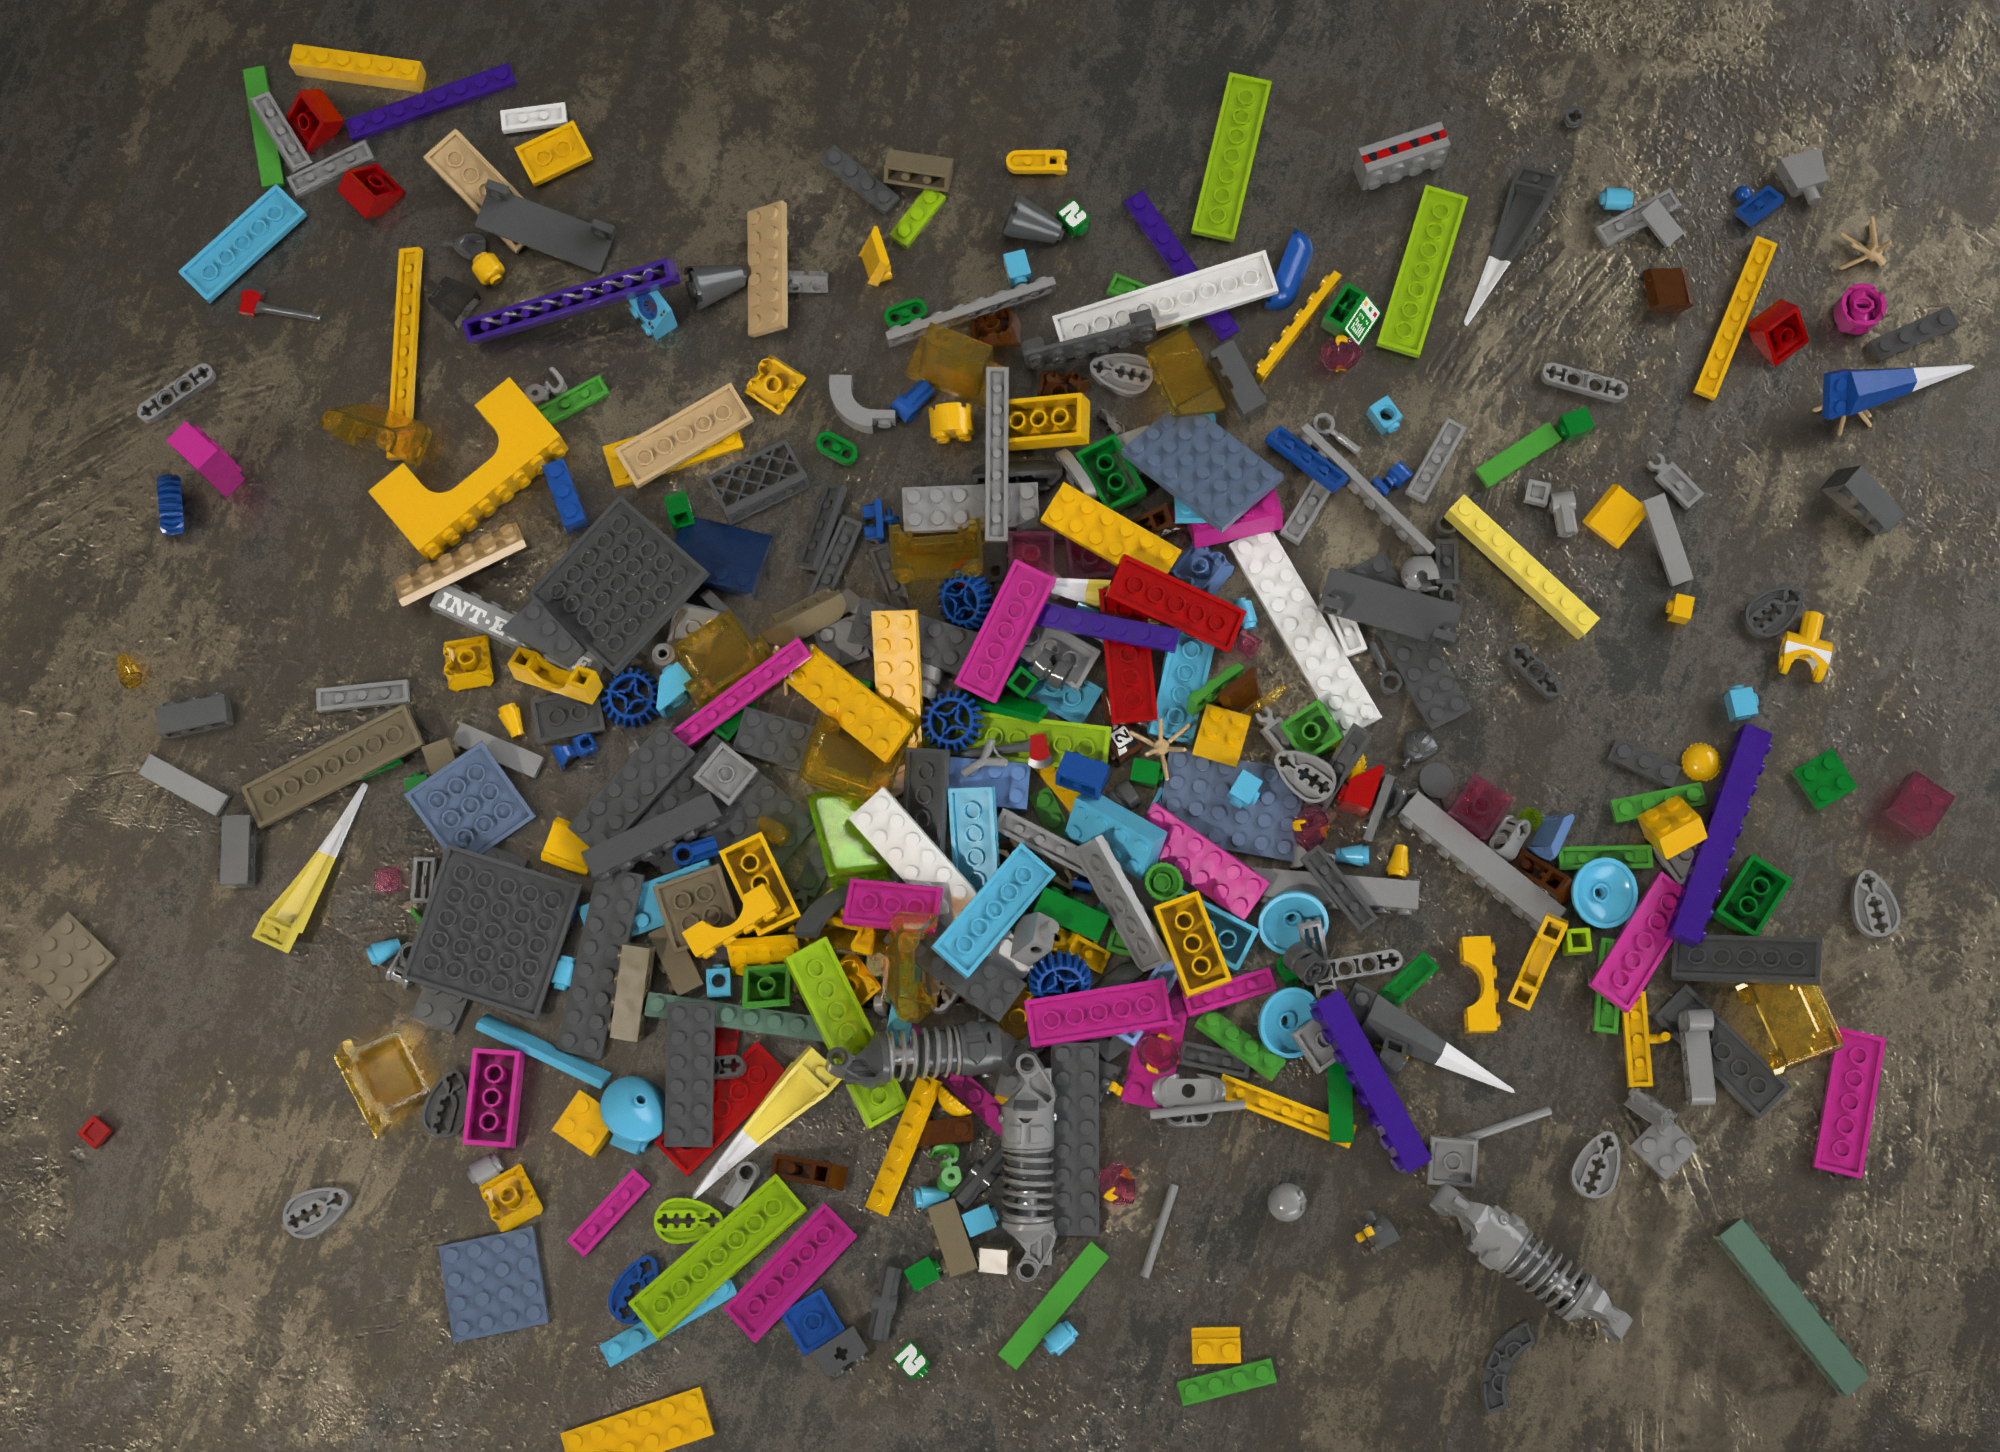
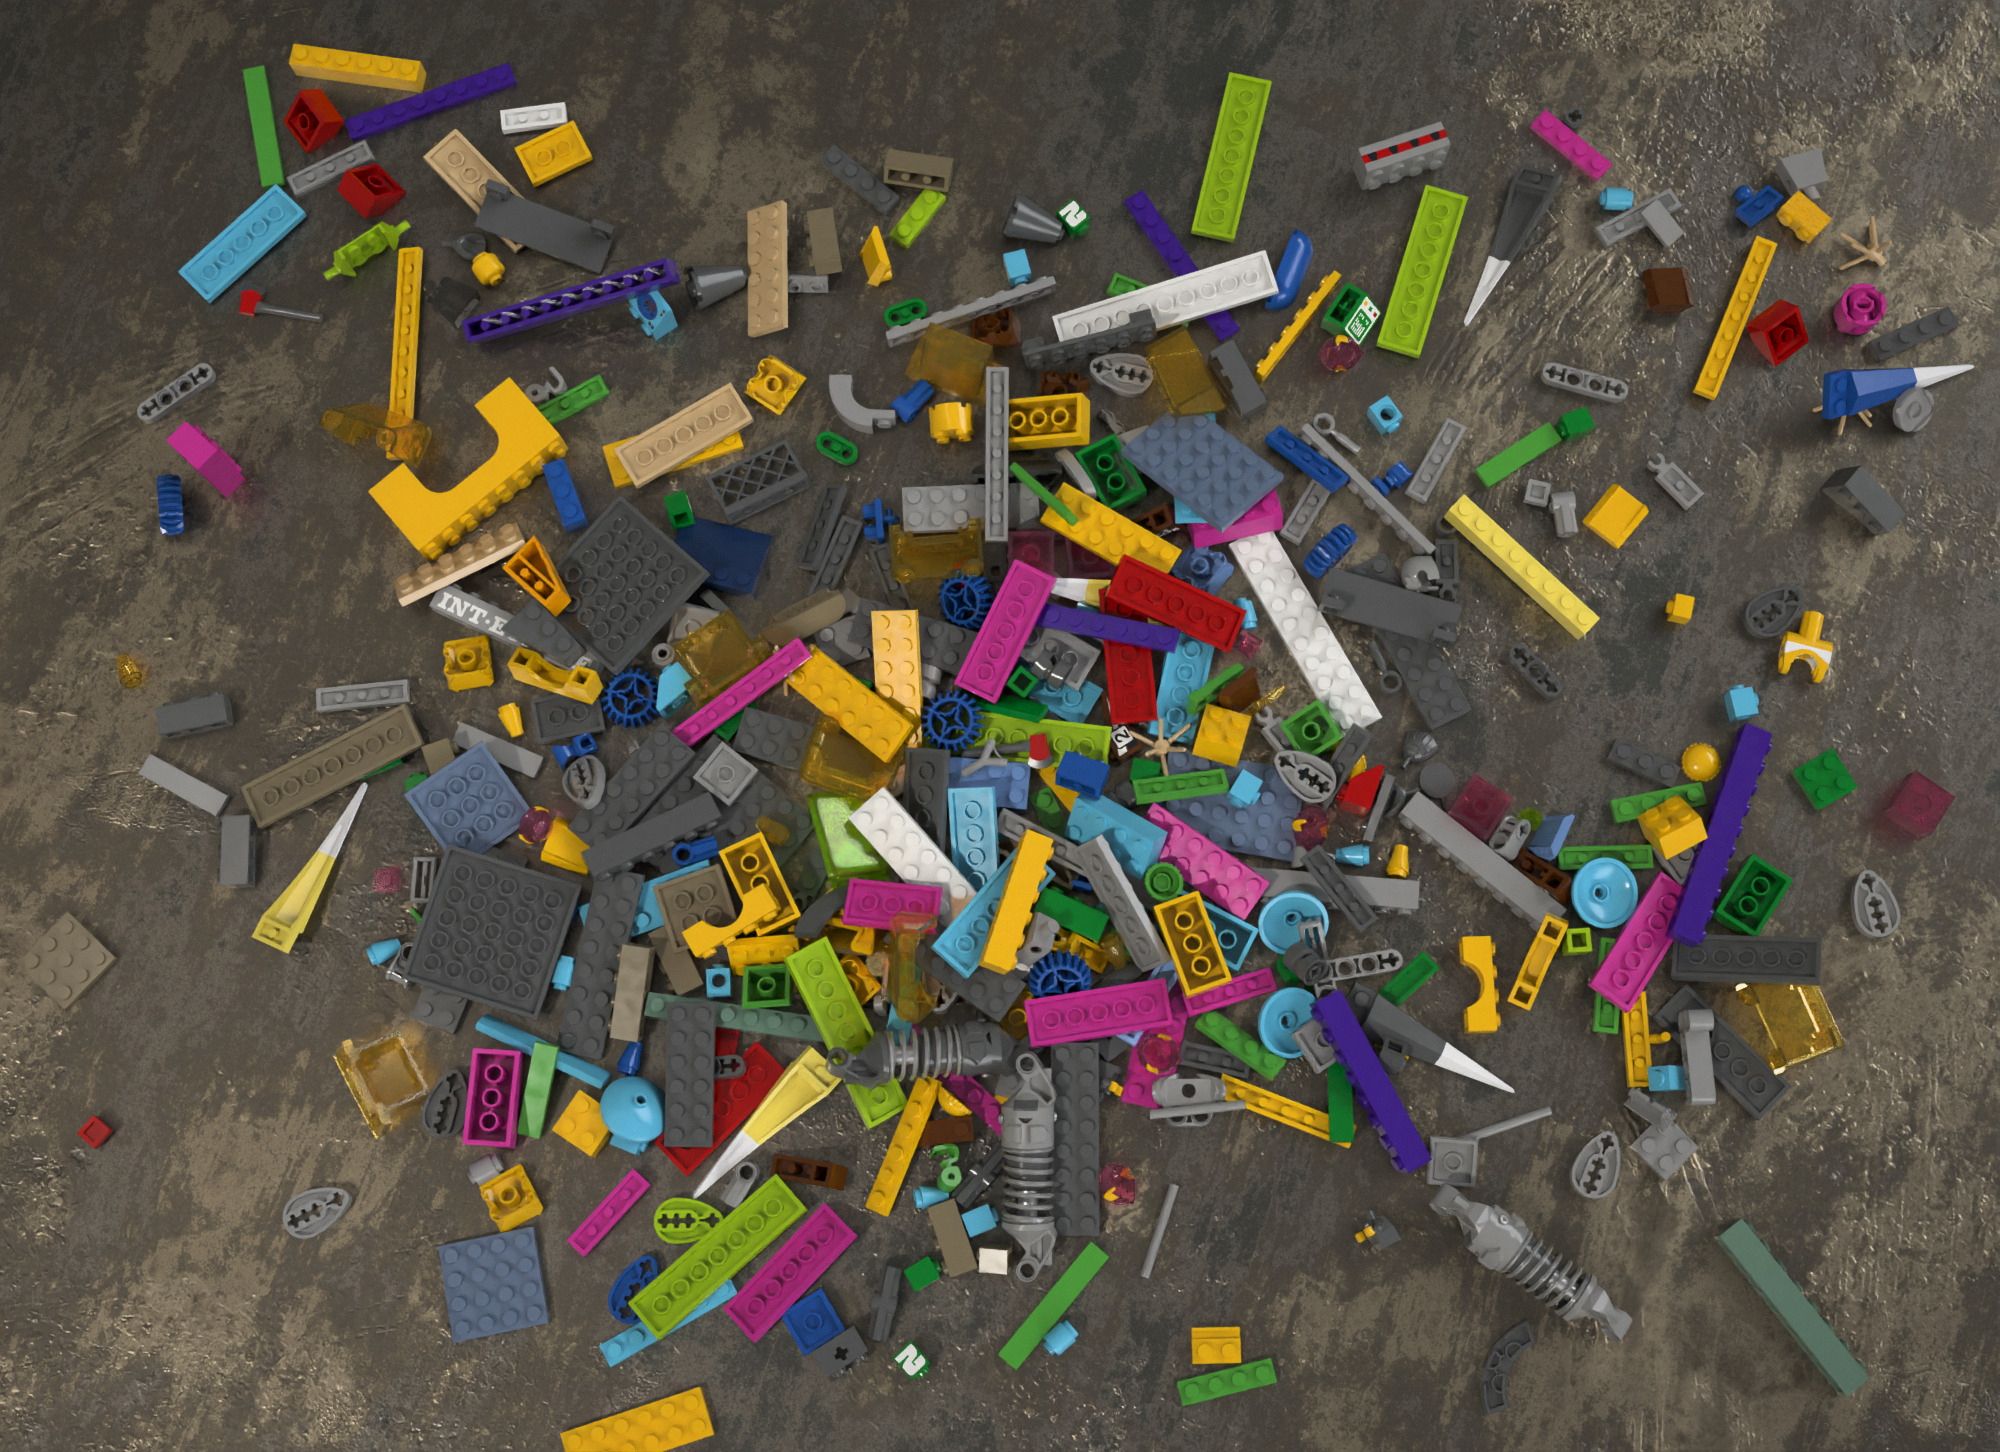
light grey tile [249,91,313,174] -> none
yellow plate [1006,150,1067,176] -> none
light grey helmet [1267,1183,1307,1222] -> none
white plate [1320,594,1367,657] -> none
light grey tile [1641,493,1693,586] -> none
dark pink plate [1812,1027,1886,1179] -> none
none -> lime plate [323,219,411,281]
none -> light orange wedge [502,535,571,617]
none -> bright green tile [517,1041,560,1139]
none -> clear pink hair [519,806,553,844]
none -> light grey piece [562,755,606,809]
none -> blue cone [616,1041,643,1077]
none -> dark tan brick [804,207,843,276]
none -> yellow brick [978,829,1054,975]
none -> bright green tile [1009,462,1079,526]
none -> clear yellow cone [1099,933,1127,970]
none -> bright green plate [1132,769,1229,805]
none -> blue gear [1303,523,1358,579]
none -> dark pink plate [1530,109,1612,183]
none -> medium azure brick [1647,1065,1686,1092]
none -> yellow brick [1776,190,1832,244]
none -> light grey tile [1893,387,1934,432]

